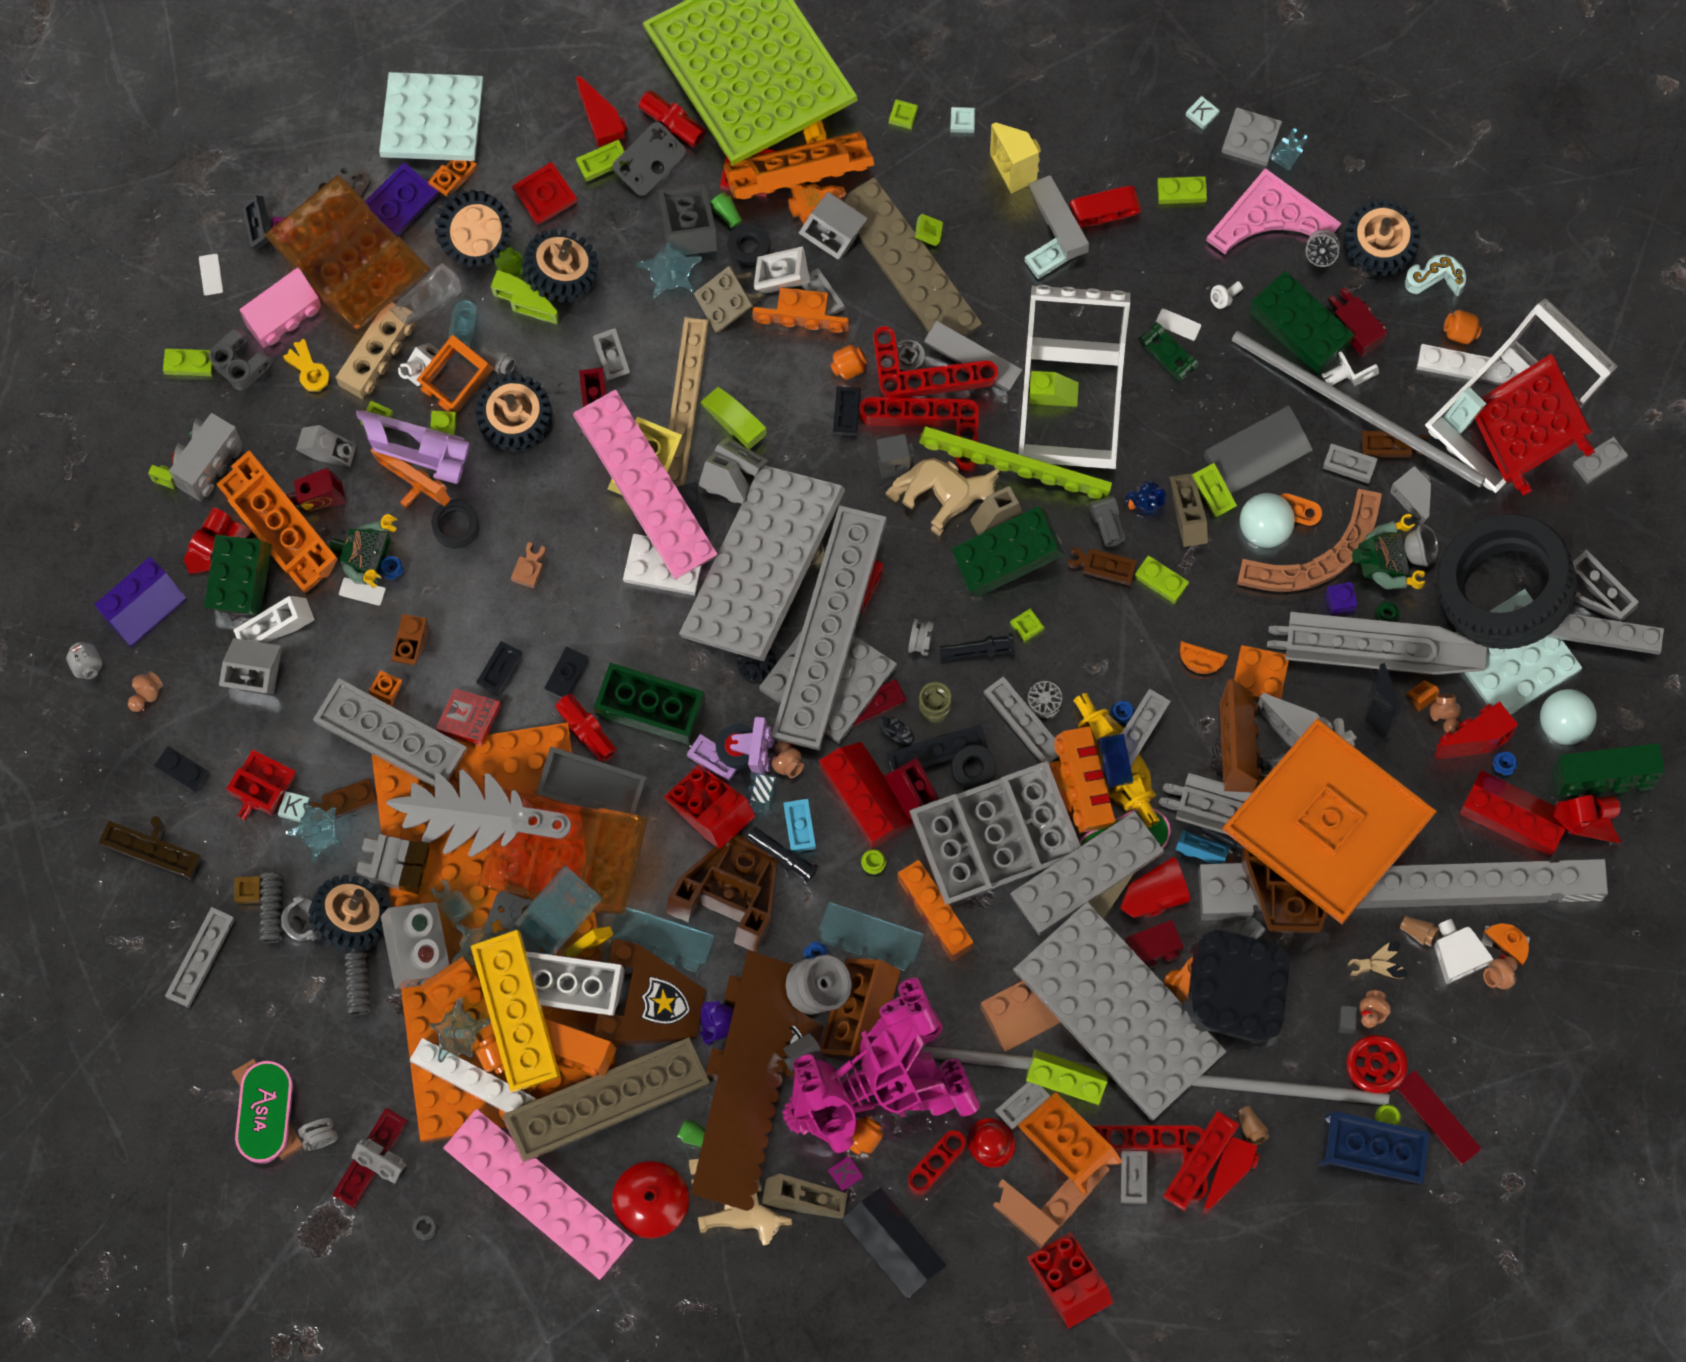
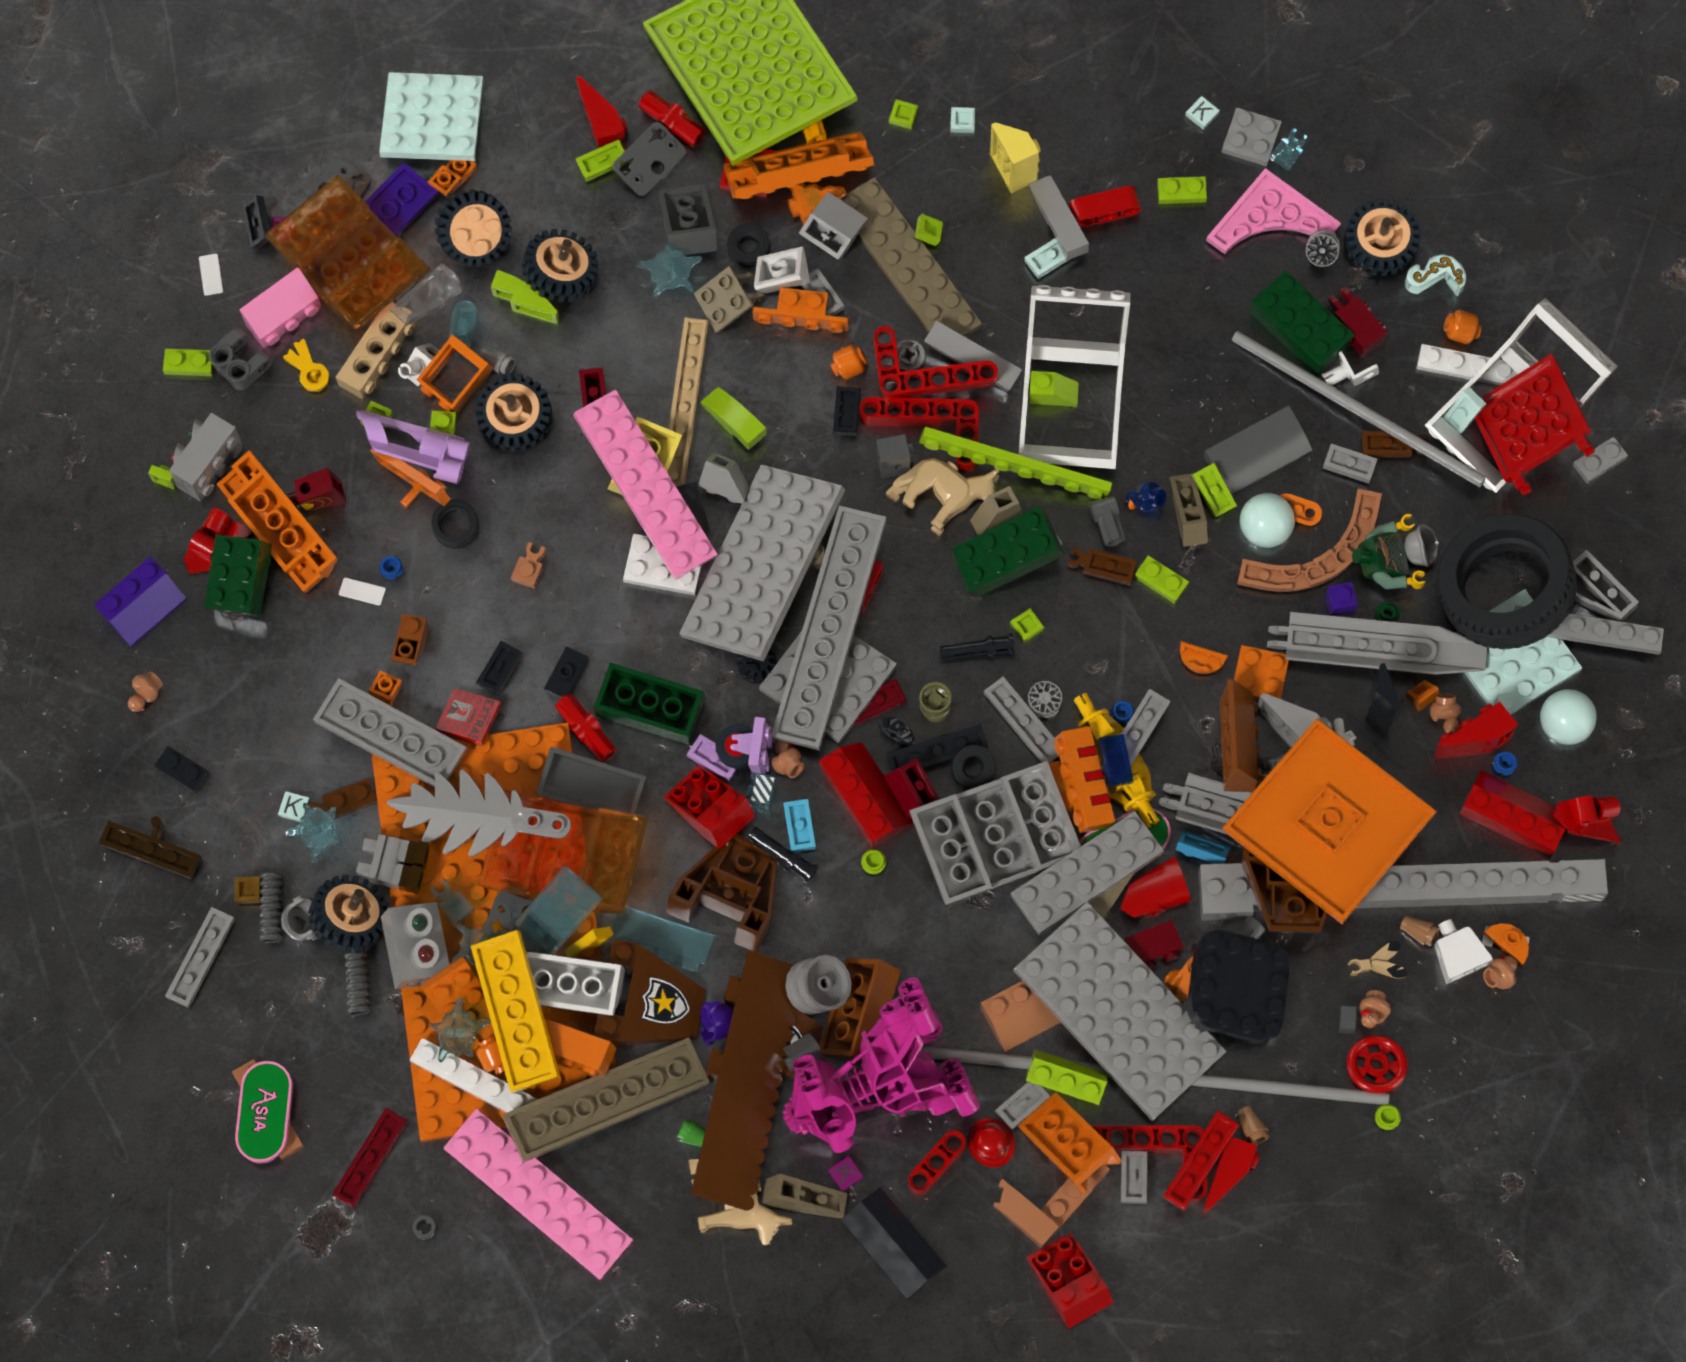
light grey head [66,642,103,679] -> none
light grey slope [219,638,282,695] -> none
red plate [226,749,297,821] -> none
white slope [234,596,315,643] -> none
light grey slope [296,425,357,467] -> none
light grey wheel [298,1118,338,1151] -> none
torso [330,514,398,589] -> none
light grey hinge [351,1138,407,1184] -> none
clear neon green piece [495,247,523,278] -> none
red plate [512,162,578,226] -> none
light grey slope [592,327,630,380] -> none
red dish [612,1161,689,1238] -> none
bright green cone [710,192,743,229] -> none
light grey plate [714,437,769,476] -> none
blue plate [804,941,829,959] -> none
clear light blue windscreen [819,902,924,970] -> none
orange head [849,1115,883,1155] -> none
orange brick [898,860,974,962] -> none
light grey wheel [908,619,934,656] -> none
dark green plate [1138,322,1199,381] -> none
white sticker [1156,309,1201,341] -> none
white plate [1211,281,1244,309] -> none
dark blue plate [1319,1111,1430,1184] -> none
light grey slope [1390,466,1431,525] -> none
dark red tile [1395,1070,1482,1166] -> none
dark green brick [1552,743,1665,799] -> none

